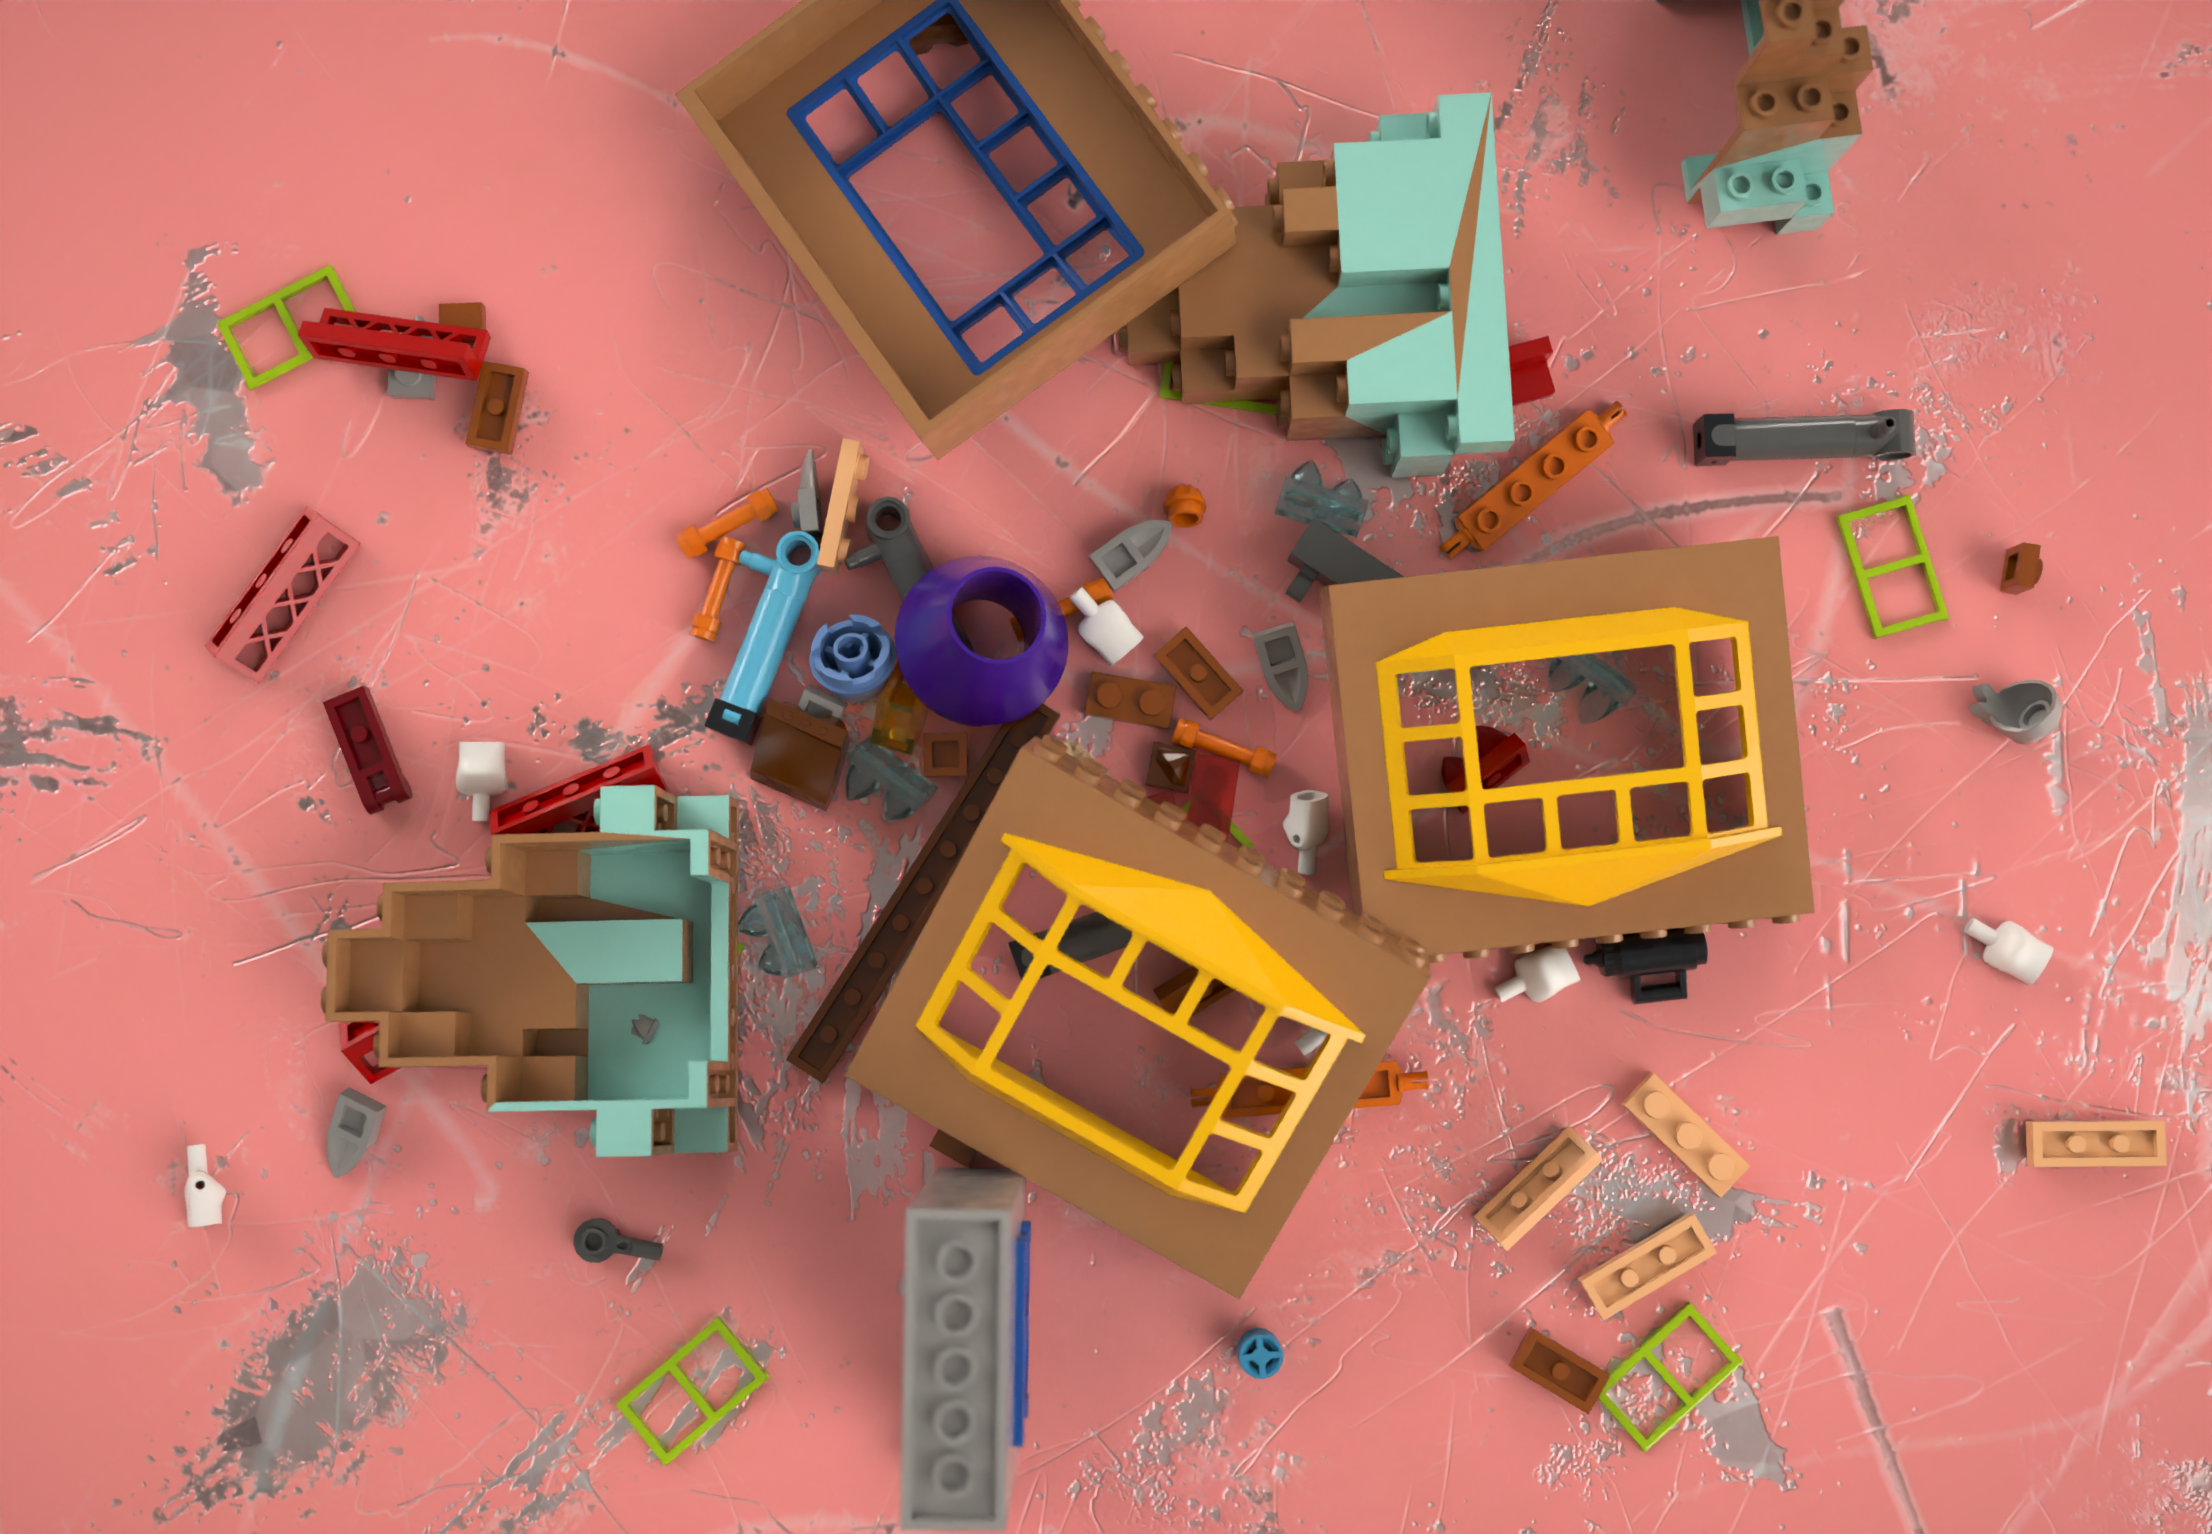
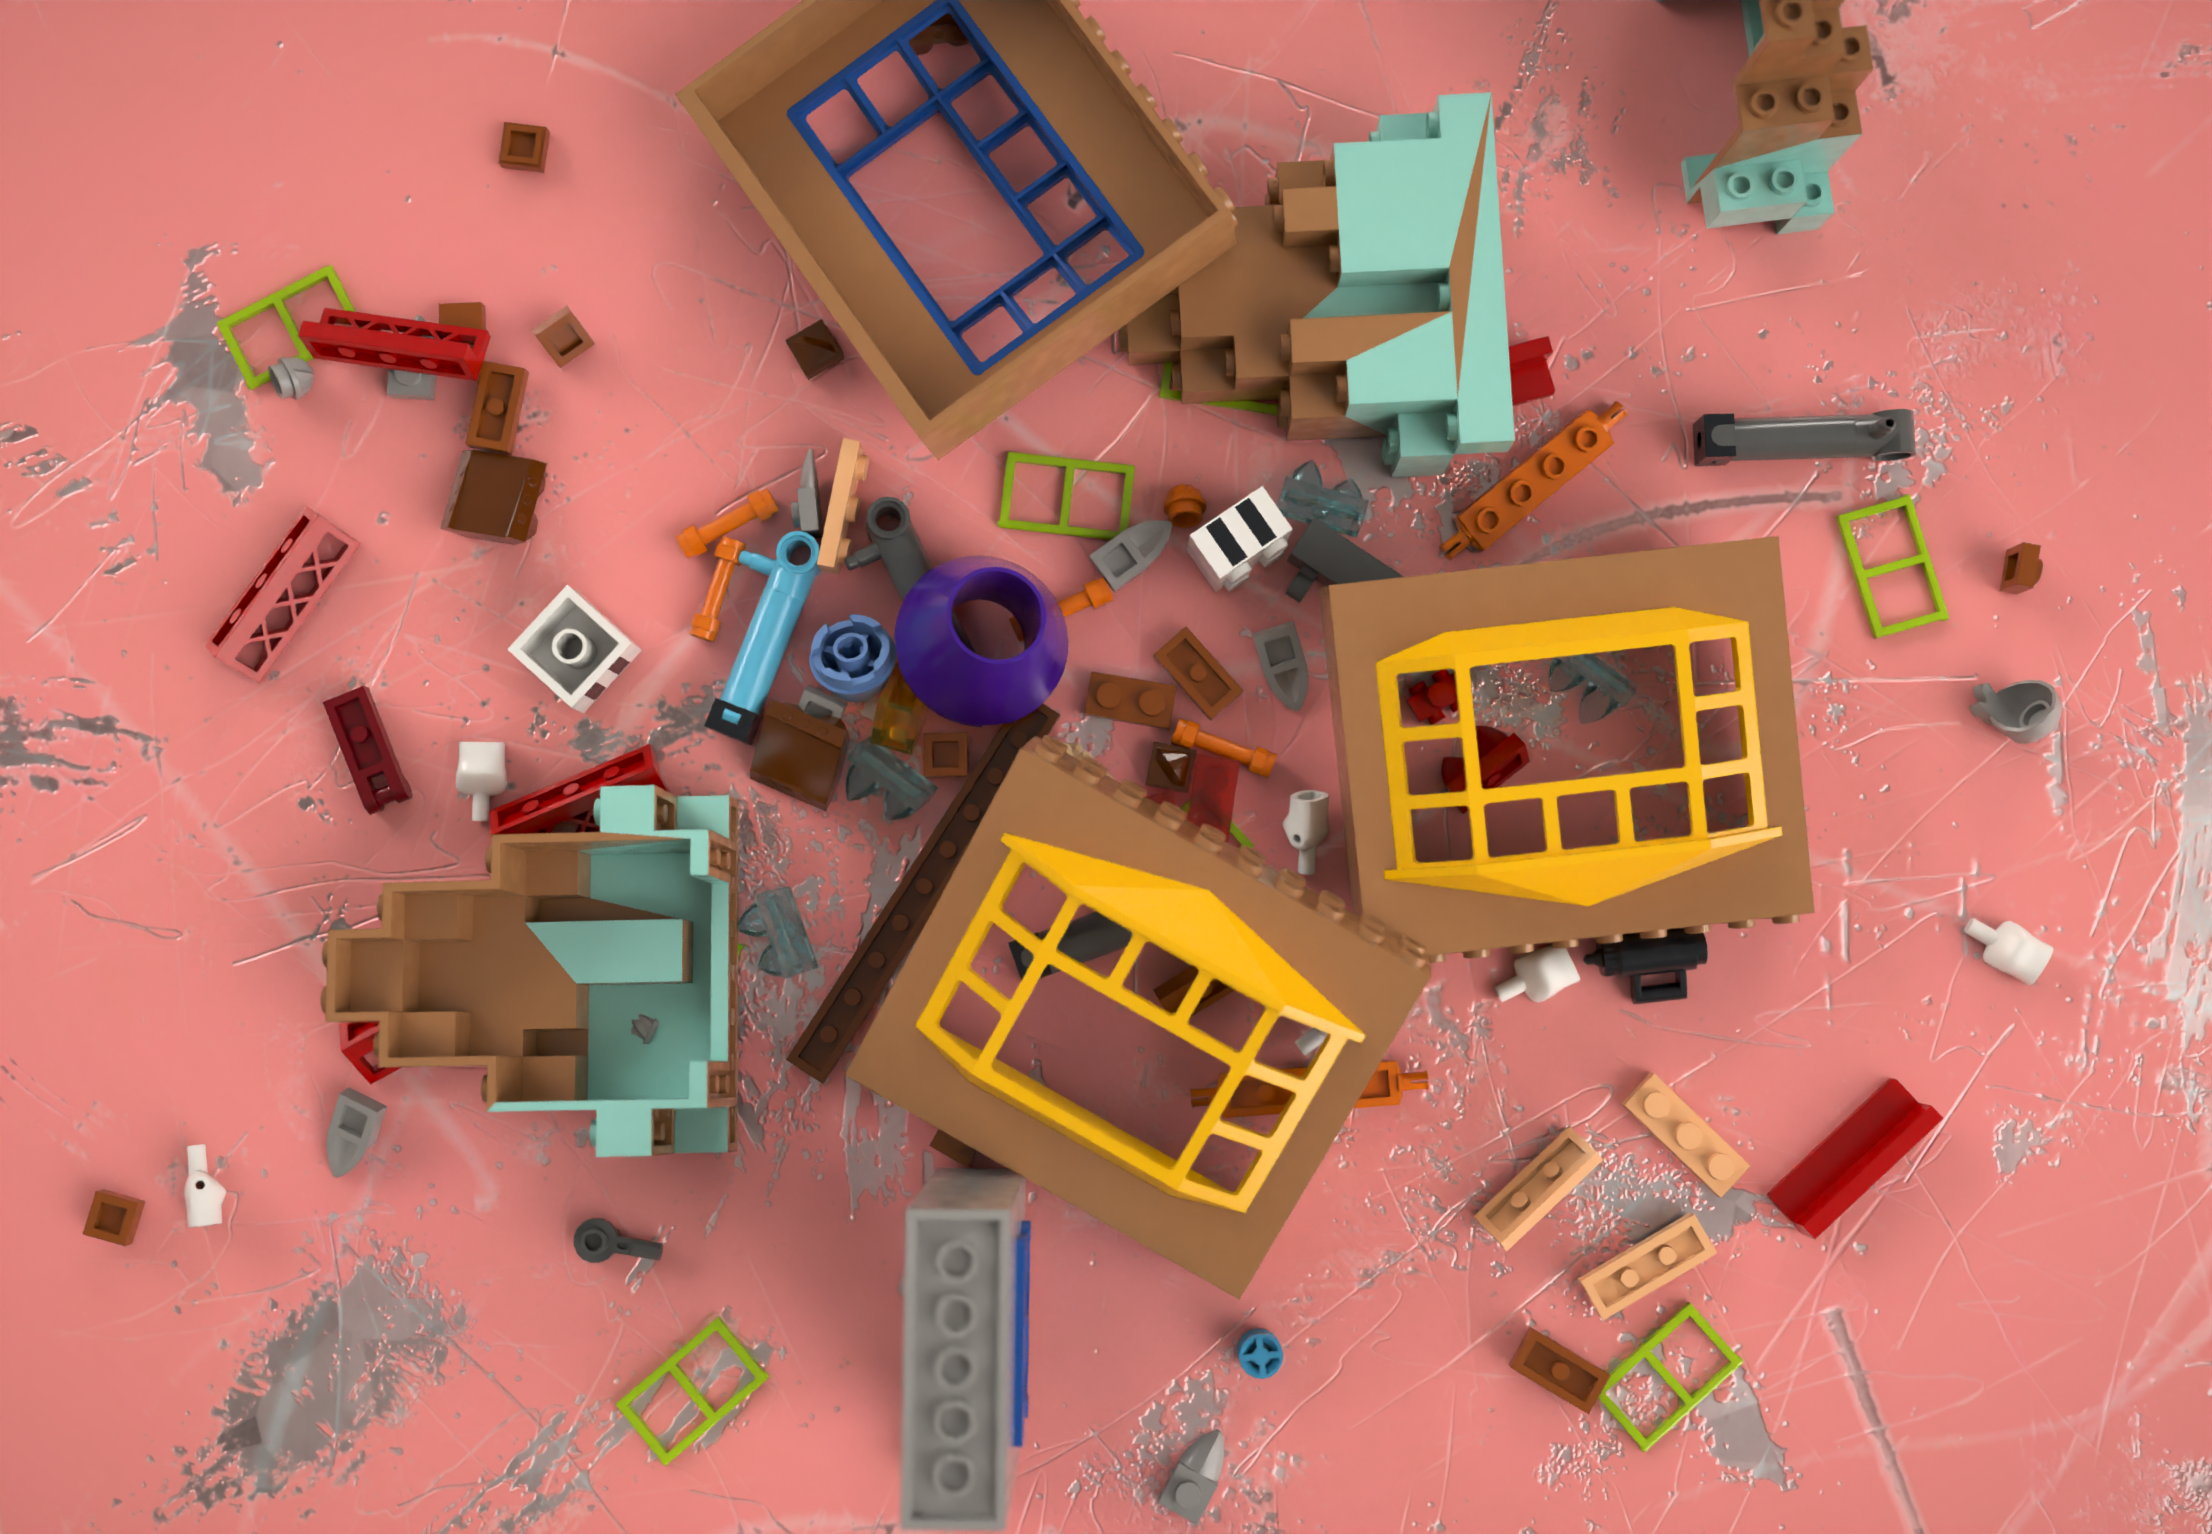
white piece [1069,587,1144,666] -> none
light nougat plate [2025,1120,2167,1167] -> none
none -> dark orange plate [83,1189,145,1246]
none -> light grey plate [268,357,314,400]
none -> reddish brown slope [440,450,547,545]
none -> dark orange tile [499,122,550,173]
none -> white brick [507,585,642,713]
none -> dark orange plate [532,306,595,368]
none -> reddish brown tile [785,319,845,380]
none -> lime window [997,452,1135,540]
none -> light grey plate [1158,1430,1224,1525]
none -> white brick [1186,486,1293,593]
none -> red piece [1406,669,1458,725]
none -> red panel [1767,1078,1944,1239]

